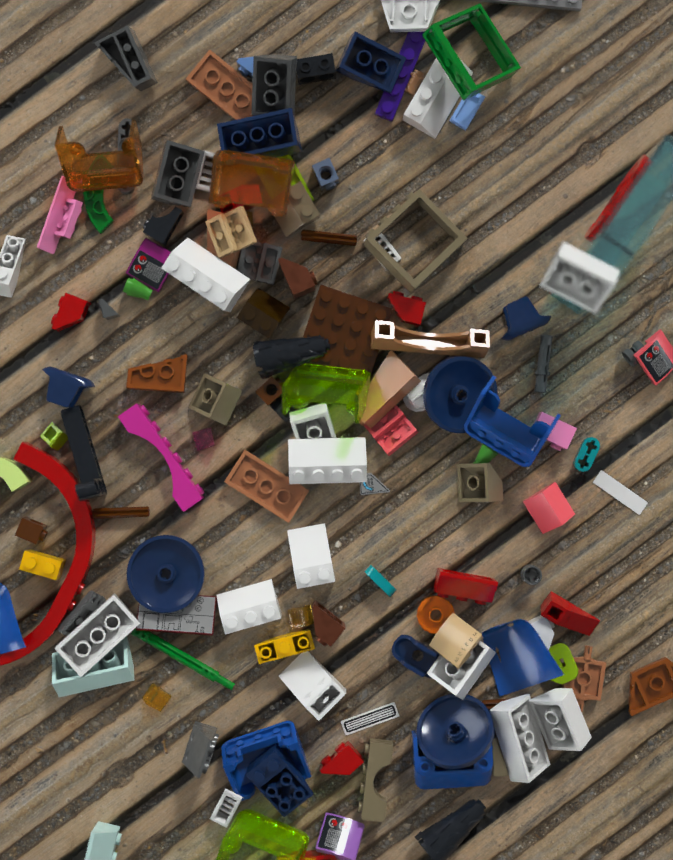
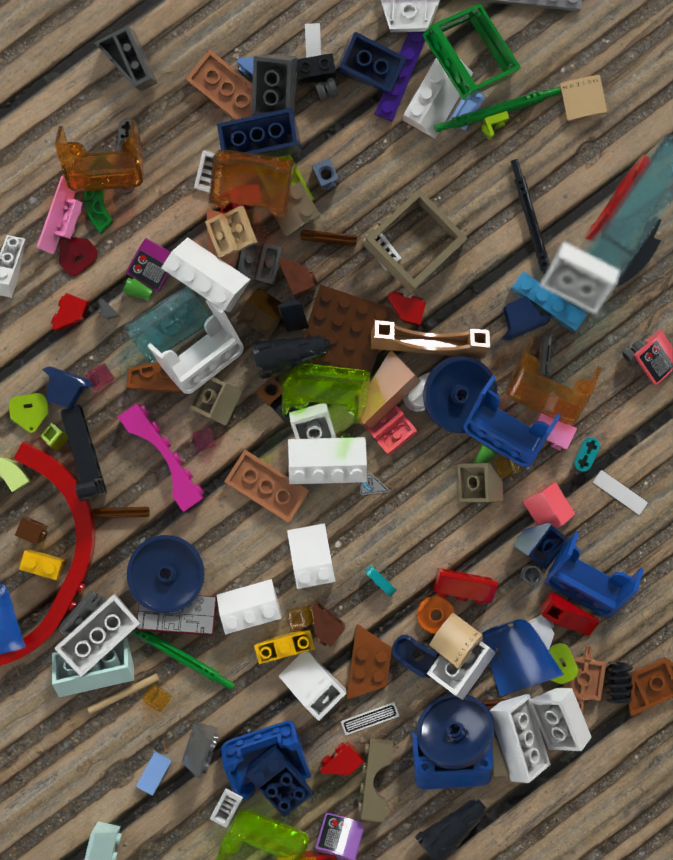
black arch [143,206,184,246] -> none
dark grey slope [151,140,205,207] -> none
medium nougat pin [404,70,425,96] -> none
none -> lime piece [9,393,49,433]
none -> dark red piece [59,237,98,276]
none -> clear pink slope [85,363,114,391]
none -> tan bar [87,673,160,714]
none -> clear light blue slope [124,285,210,363]
none -> light blue tile [136,751,172,796]
none -> white windscreen [147,300,244,394]
none -> black slope [278,296,309,332]
none -> white sticker [305,23,321,58]
none -> dark grey wheel [314,77,338,102]
none -> dark orange wing [346,624,392,699]
none -> green axle [434,87,561,133]
none -> lime bracket [481,111,509,140]
none -> clear yellow slope [495,456,522,477]
none -> clear orange windscreen [506,336,602,425]
none -> dark azure brick [510,271,587,333]
none -> black axle [511,159,550,276]
none -> dark blue slope [513,523,568,569]
none -> blue windscreen [545,532,644,617]
none -> tan slope [560,75,608,122]
none -> black piece [606,661,633,703]
none -> black slope [614,217,662,288]

